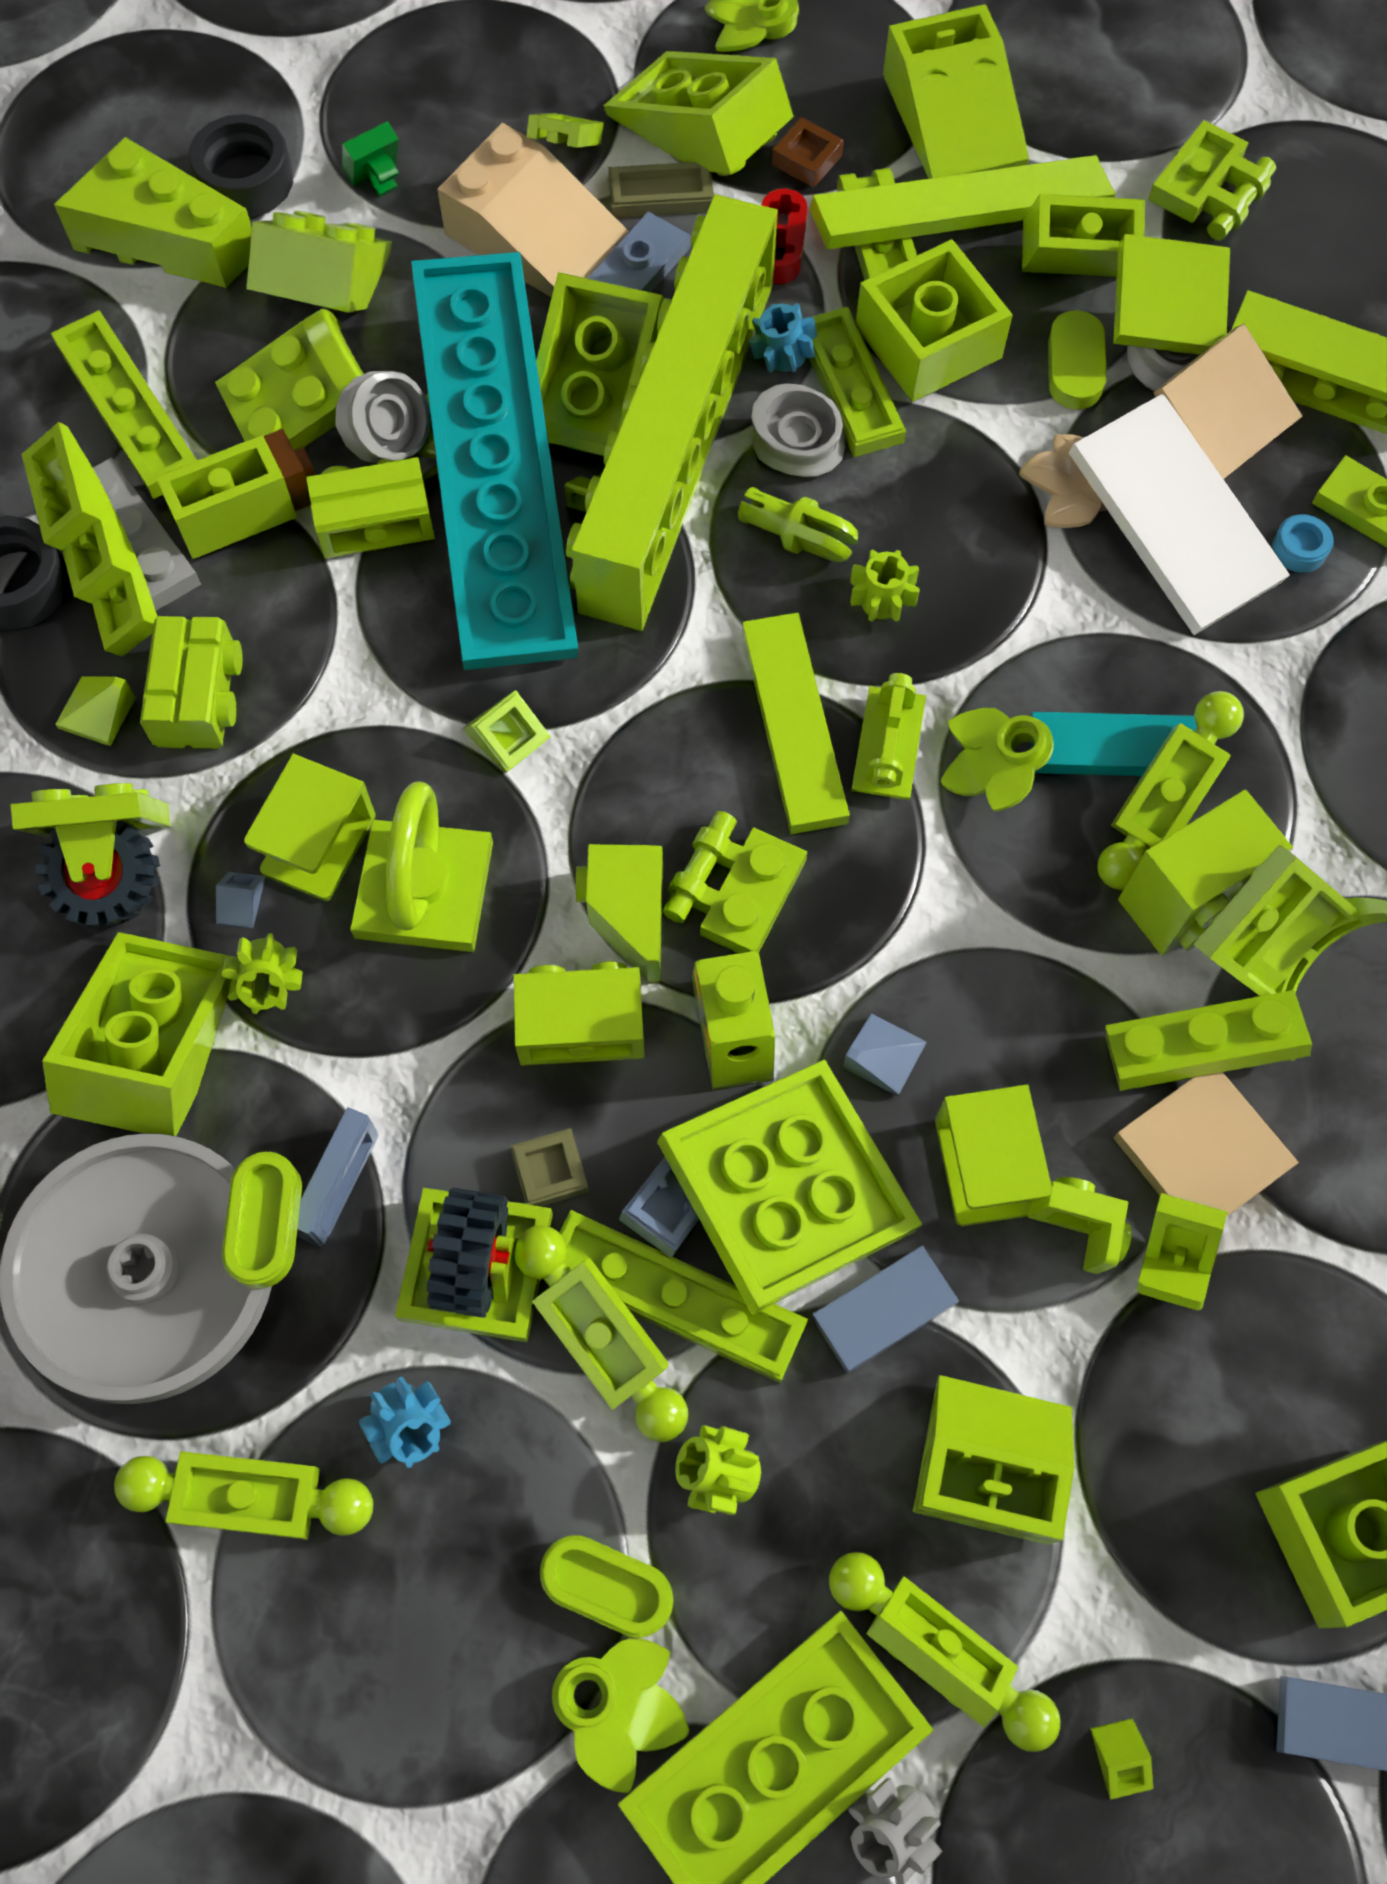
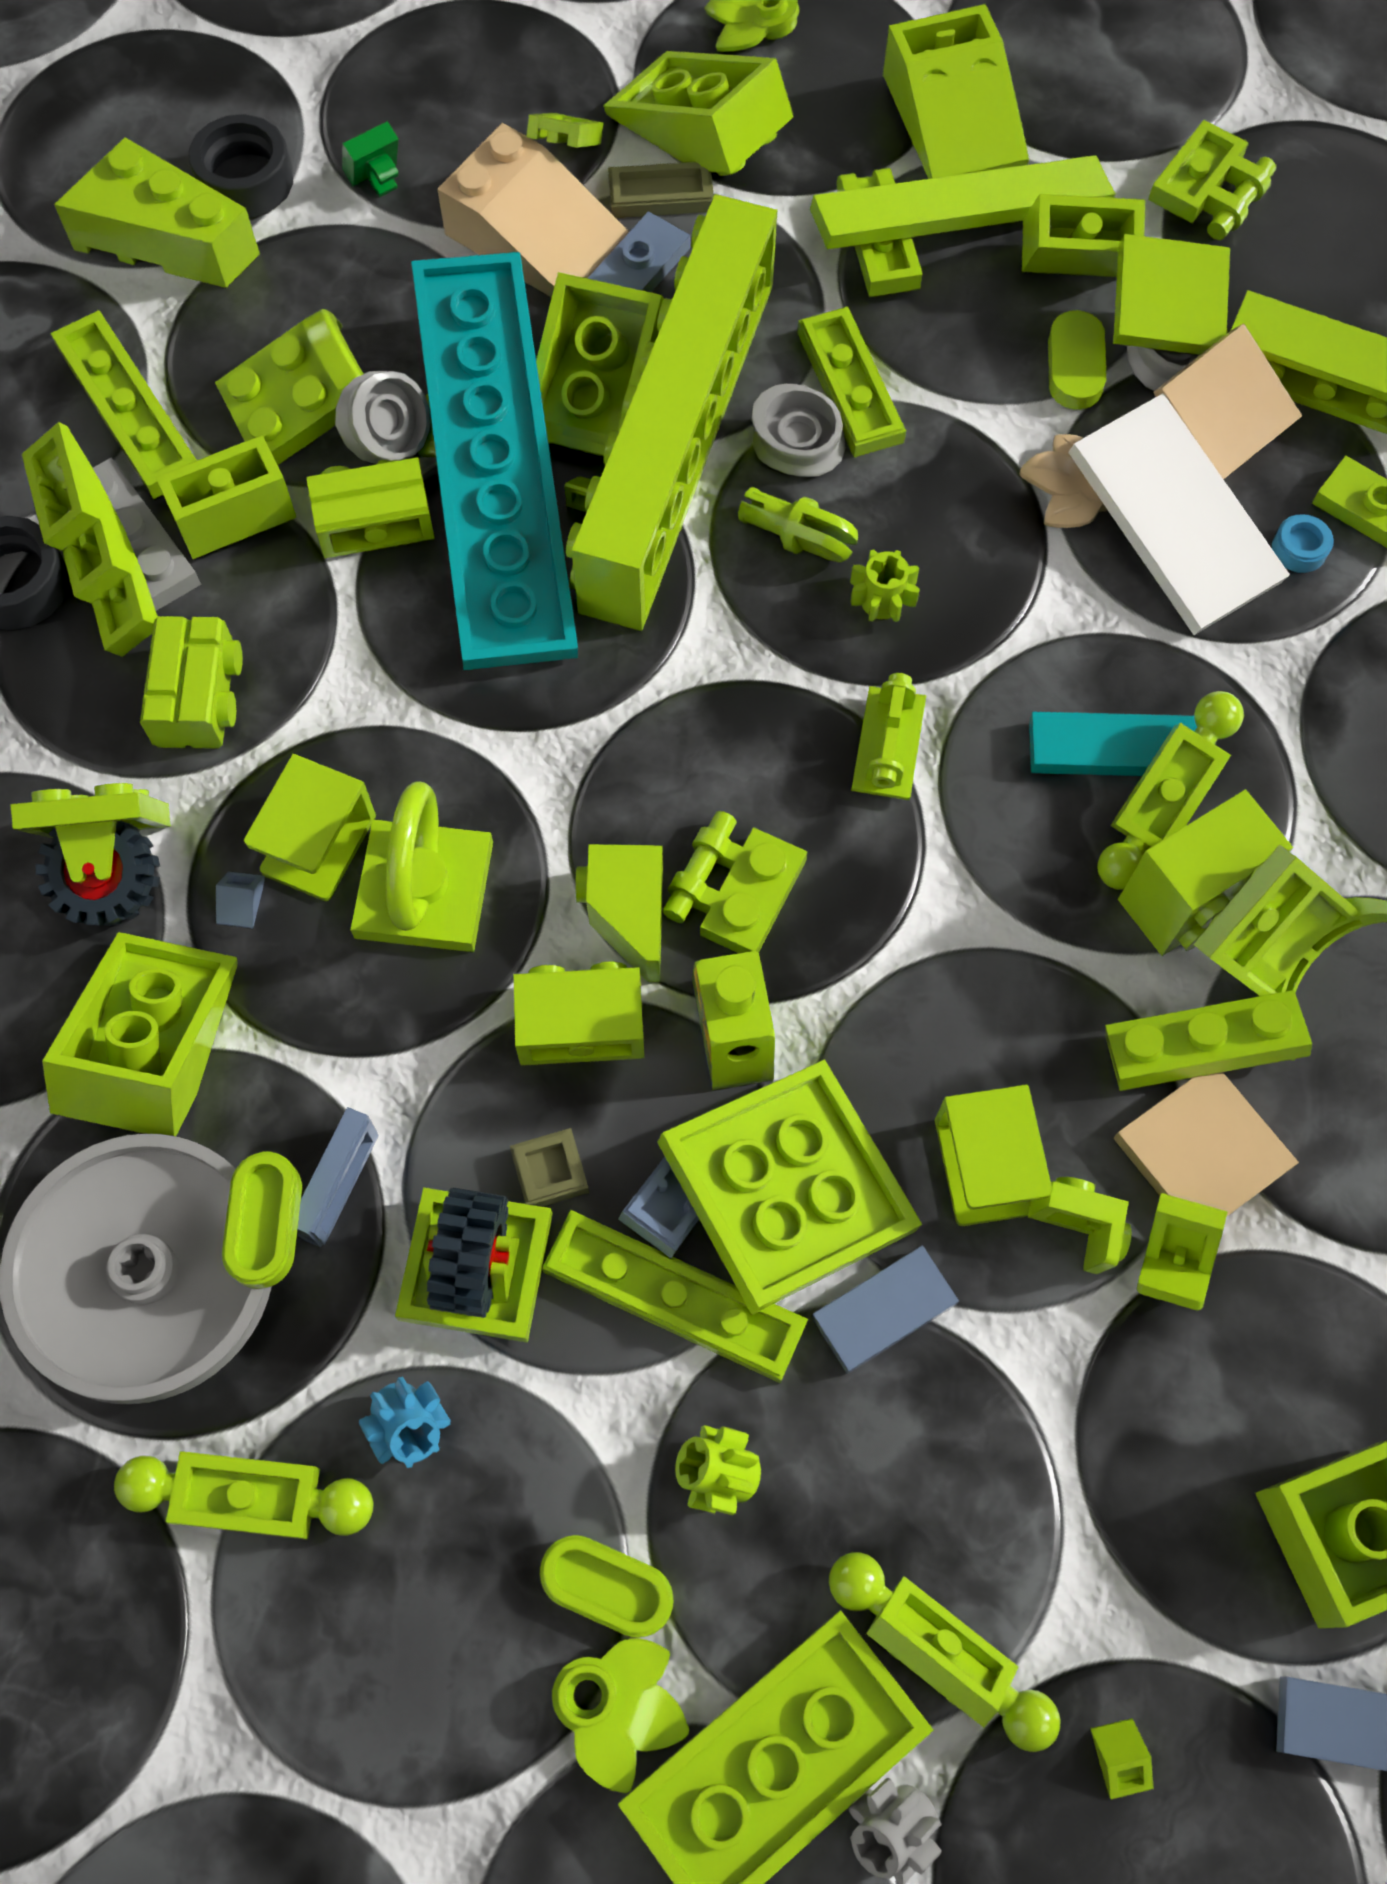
lime slope [55,677,136,746] -> none
lime gear [222,933,303,1014] -> none
lime slope [247,211,392,312] -> none
reddish brown plate [263,429,316,511] -> none
lime slope [462,690,551,773] -> none
lime plate [514,1225,688,1442] -> none
lime tile [742,612,850,835] -> none
dark azure gear [749,303,818,373] -> none
red beam [761,188,808,285] -> none
reddish brown plate [772,117,844,188] -> none
sand blue slope [842,1013,927,1097] -> none
lime brick [855,239,1013,402] -> none
lime slope [913,1375,1074,1545] -> none
lime plate [941,708,1054,812] -> none

